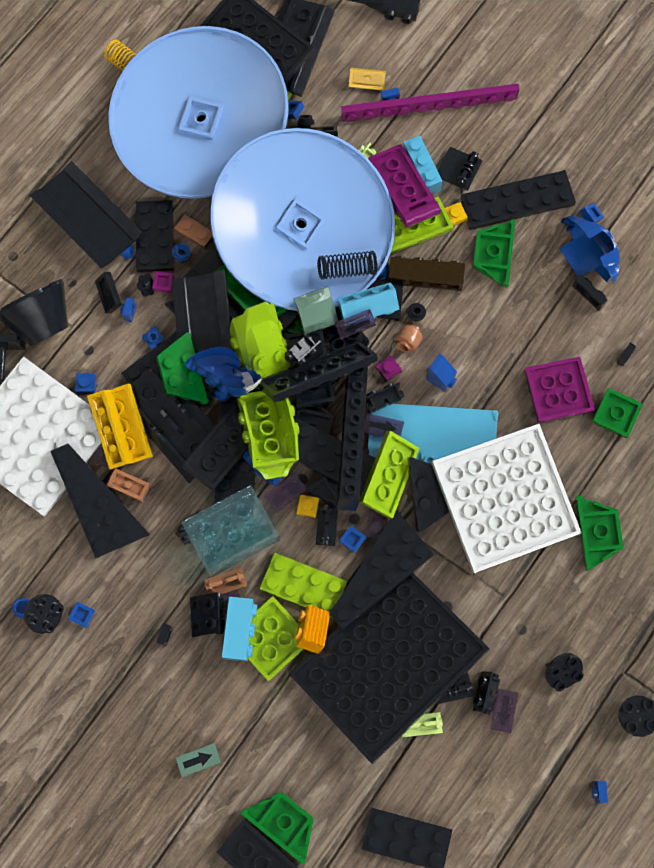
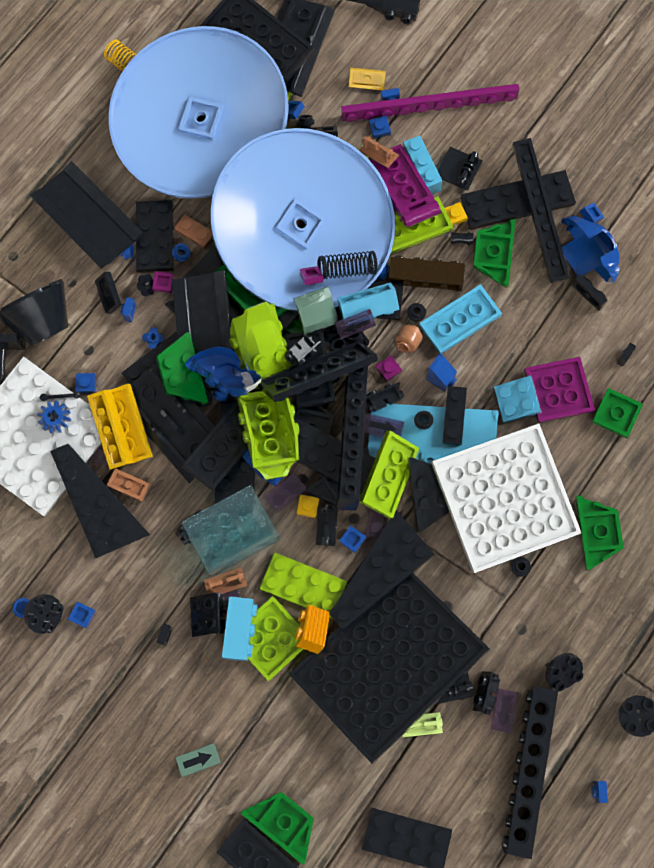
none -> blue gear [37,401,71,434]
none -> black hinge [40,391,81,402]
none -> magenta plate [300,266,323,285]
none -> nougat hinge [359,136,399,168]
none -> blue plate [369,116,391,139]
none -> black plate [414,411,433,430]
none -> medium azure plate [419,284,502,354]
none -> black plate [443,386,467,445]
none -> black pin [451,231,473,246]
none -> medium azure plate [494,376,542,424]
none -> black brick [502,686,558,859]
none -> black plate [511,557,531,577]
none -> black plate [512,138,570,283]

